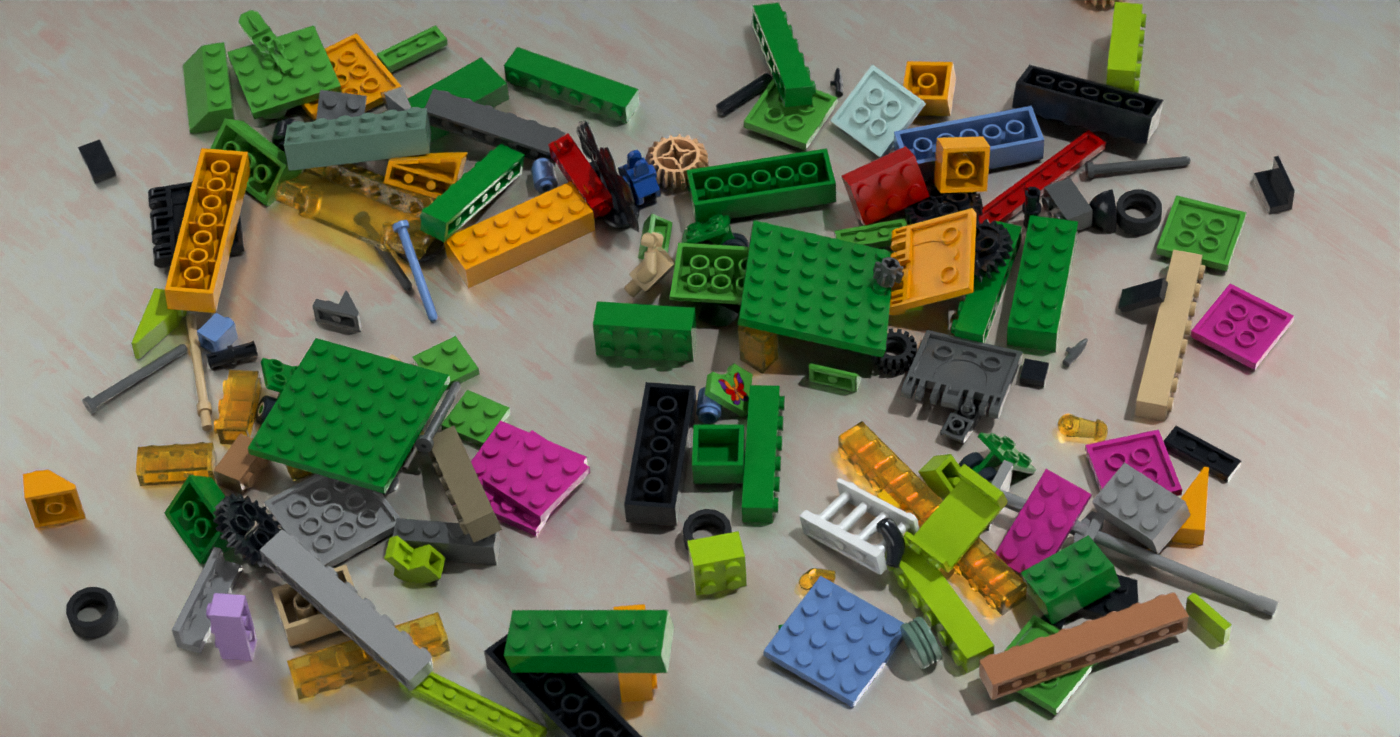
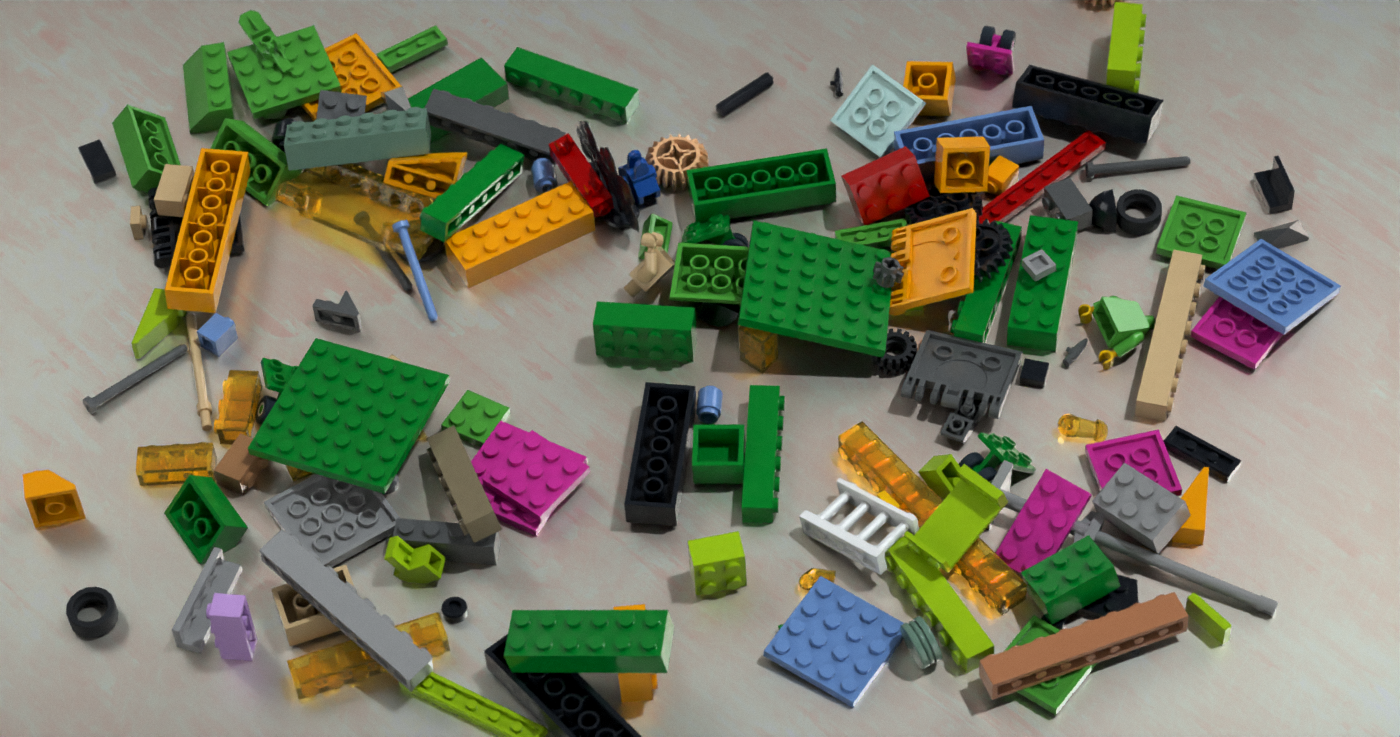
black pin [206,340,258,369] -> none
black gear [213,493,282,568] -> none
bright green plate [412,336,480,391] -> none
dark grey bar [415,381,461,453] -> none
black tyre [683,509,732,550] -> none
bright green tile [705,363,753,418] -> none
bright green plate [743,79,838,150] -> none
green brick [751,3,816,107] -> none
bright green slope [809,363,861,392] -> none
black arm [876,518,906,568] -> none
black pin [1022,187,1041,229] -> none
black tile [1118,278,1168,313] -> none
none -> bright green slope [112,104,181,193]
none -> tan plate [130,206,148,240]
none -> tan brick [154,164,195,217]
none -> black tile [441,597,468,623]
none -> dark pink plate [966,26,1016,75]
none -> light orange brick [987,155,1019,196]
none -> light grey plate [1021,249,1056,281]
none -> bright green torso [1078,296,1156,370]
none -> medium blue plate [1203,239,1341,335]
none -> dark grey slope [1254,220,1309,249]

